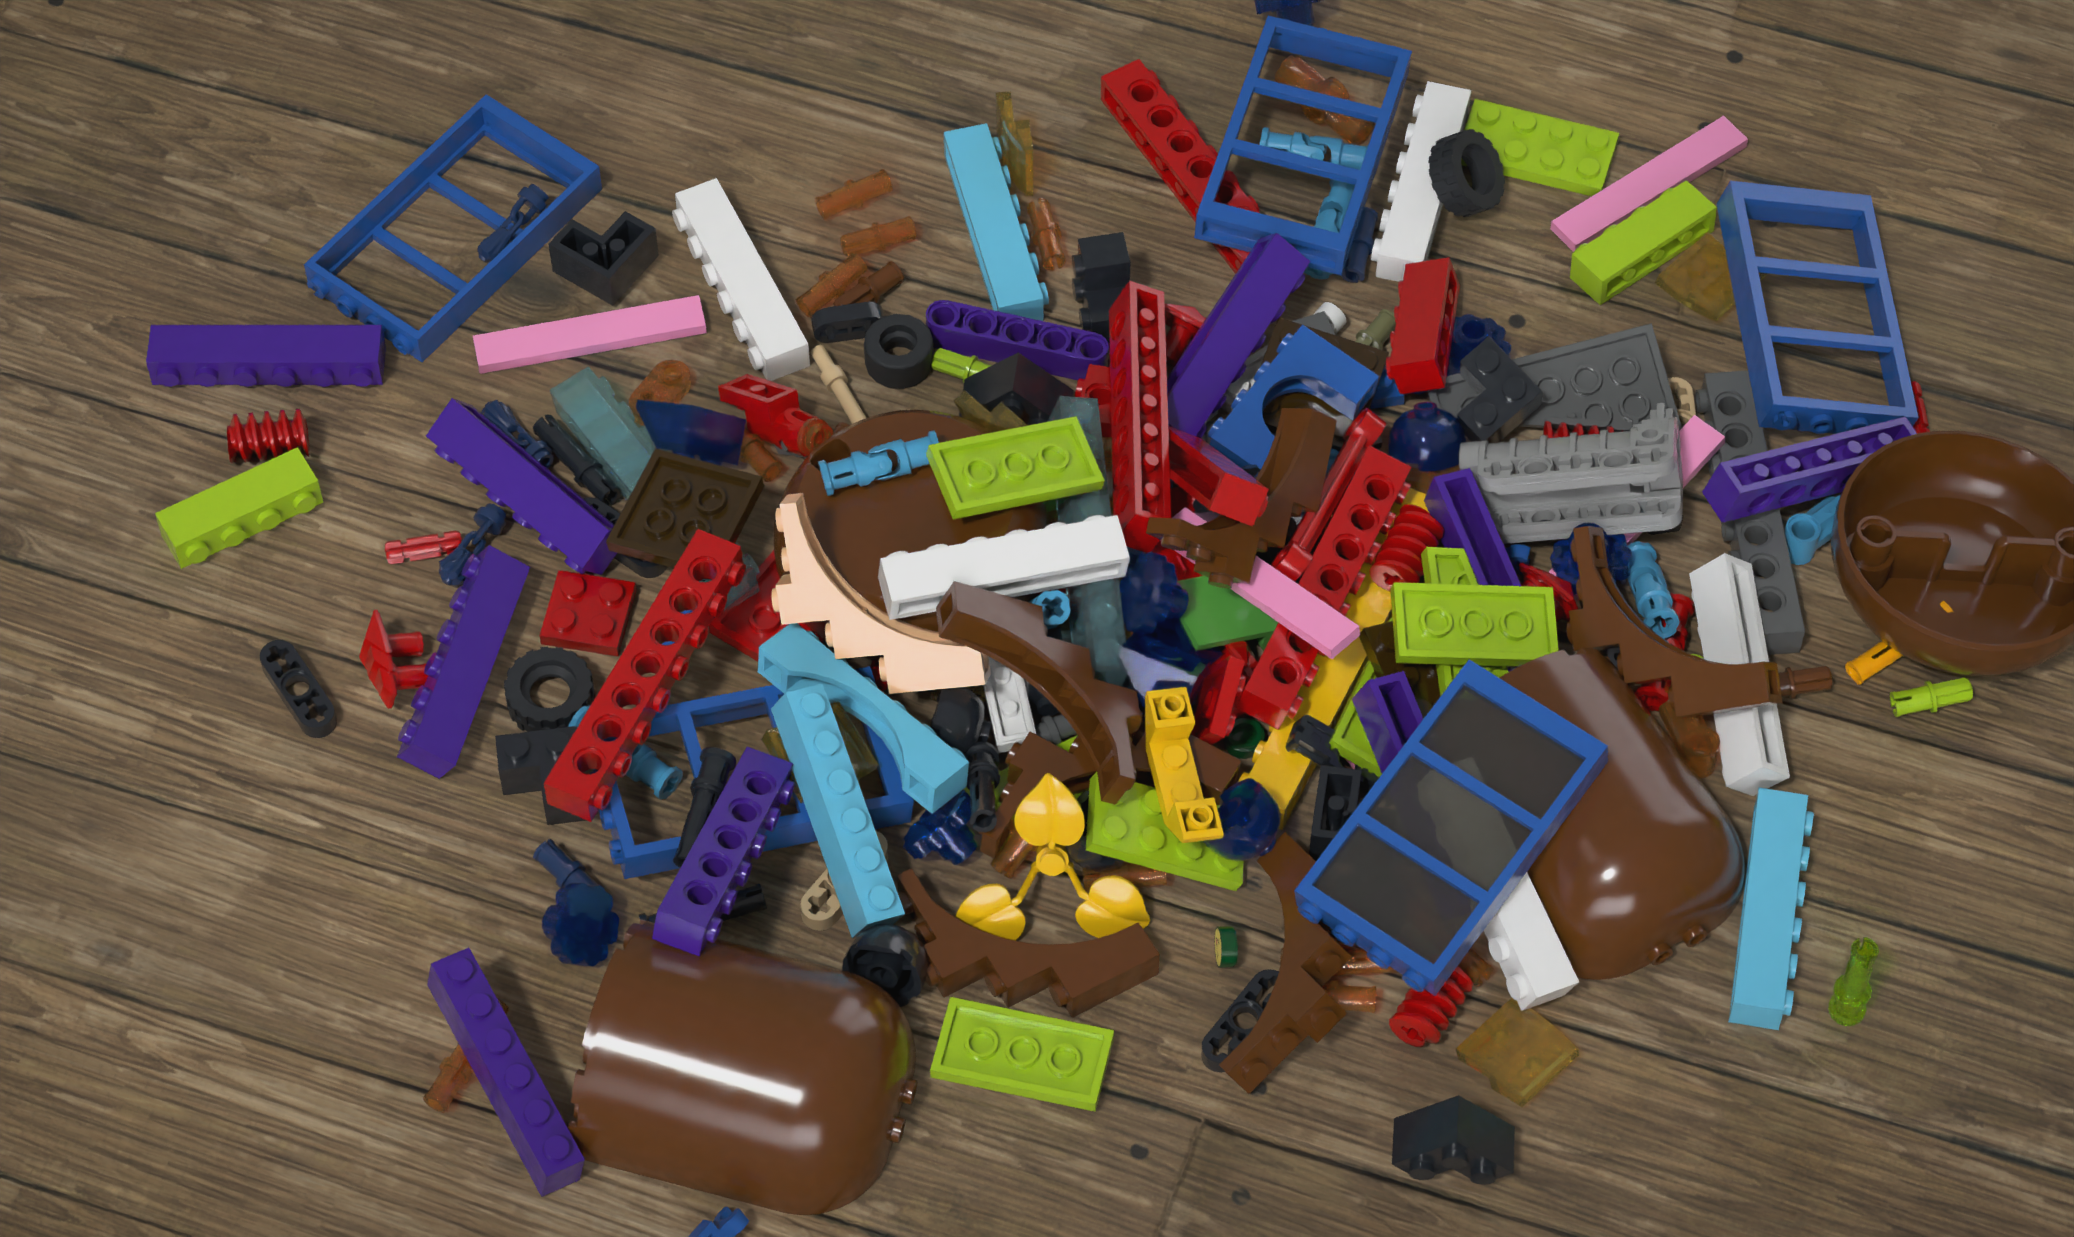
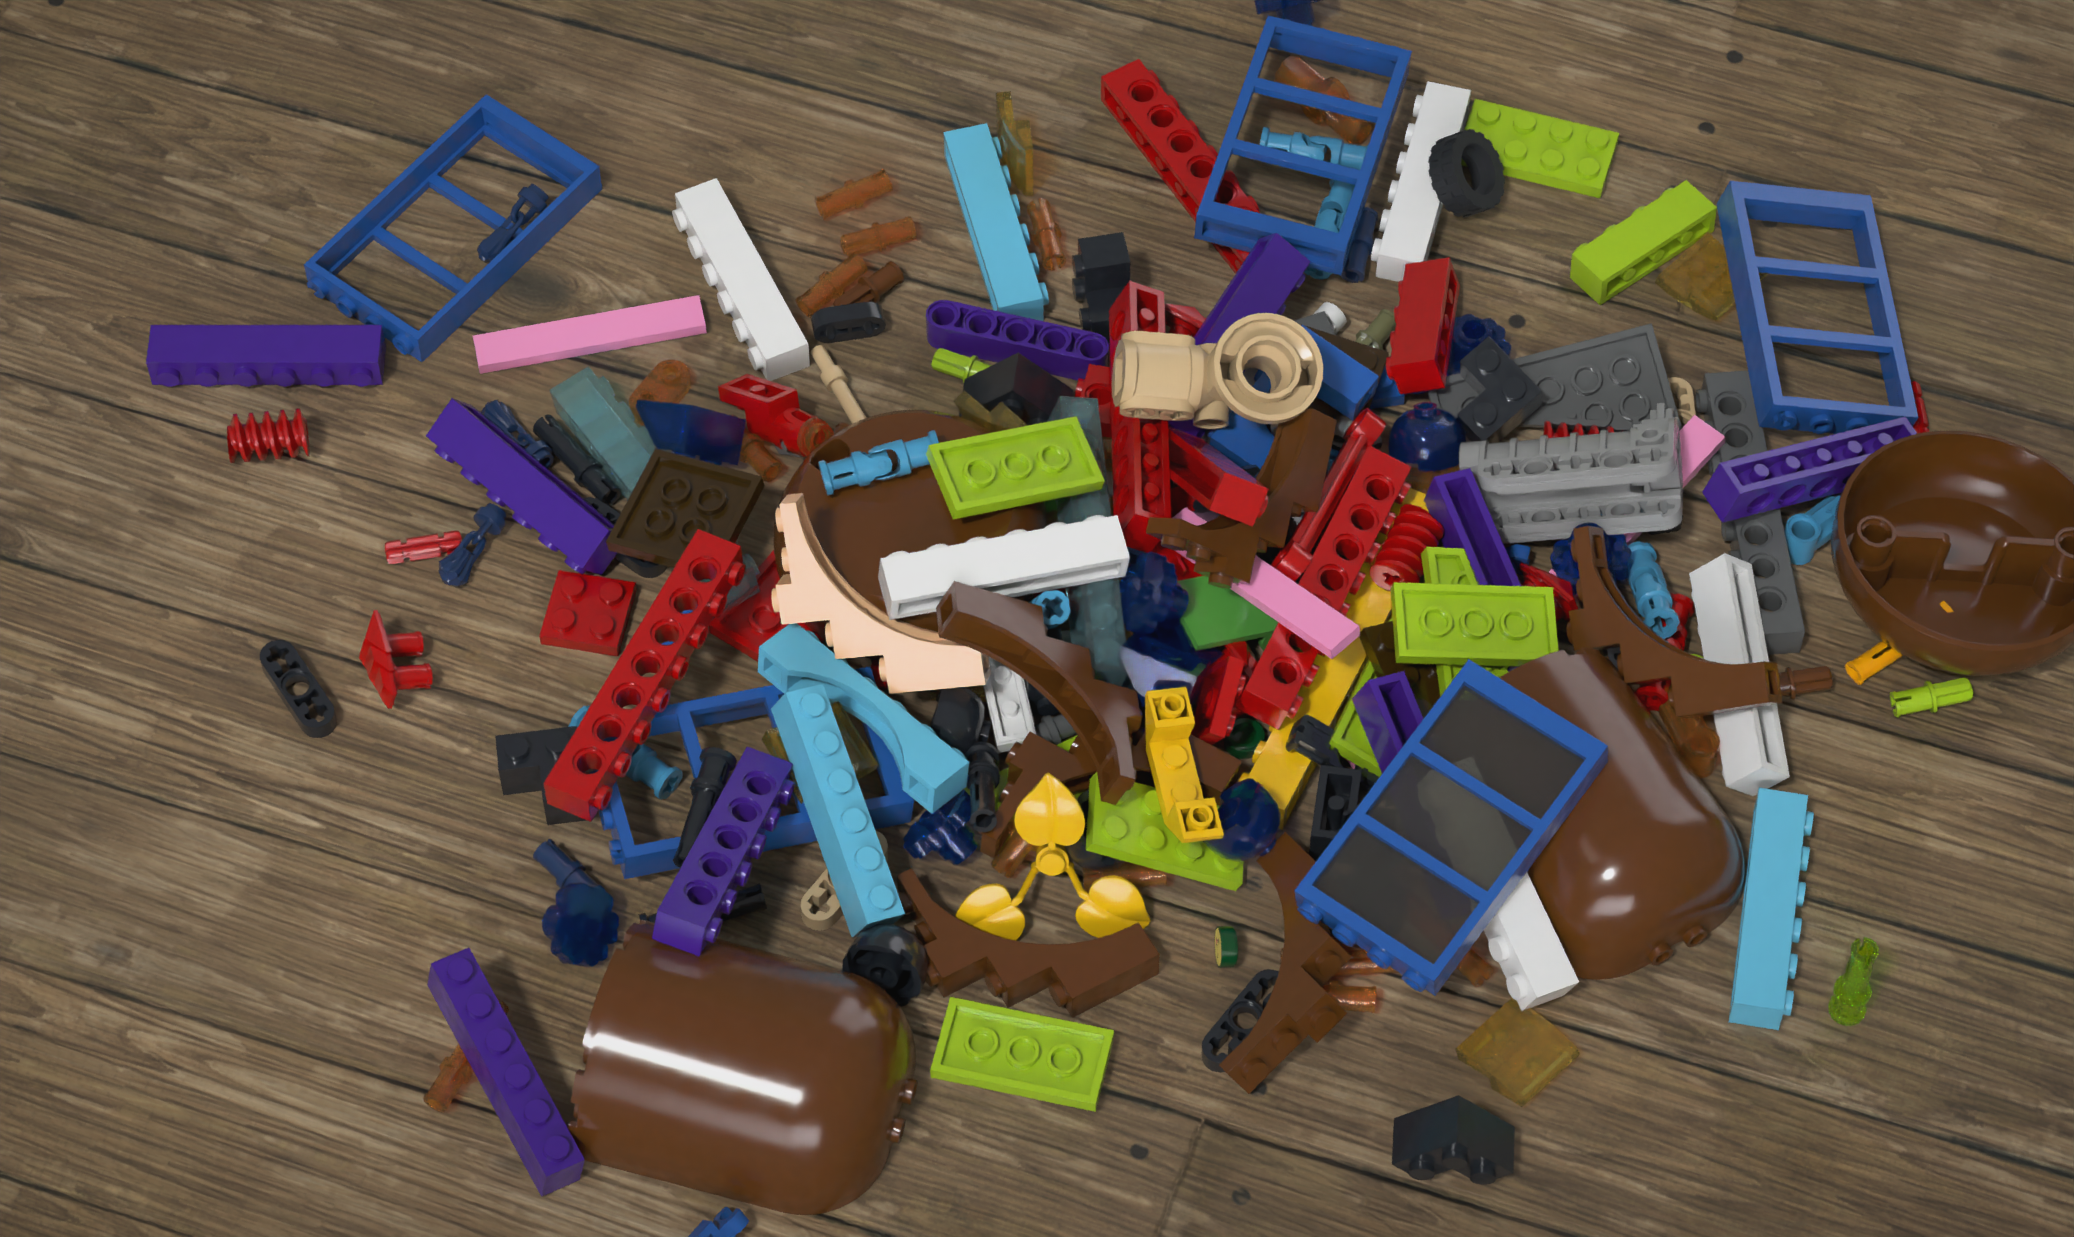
lime brick [155,447,324,569] -> none
dark purple brick [397,545,530,779] -> none
black tyre [504,646,595,732] -> none
black brick [548,211,659,306] -> none
black tyre [864,314,934,389] -> none
red piece [1389,955,1474,1047] -> none
bright pink tile [1550,116,1748,252] -> none
none -> tan piece [1112,313,1323,434]

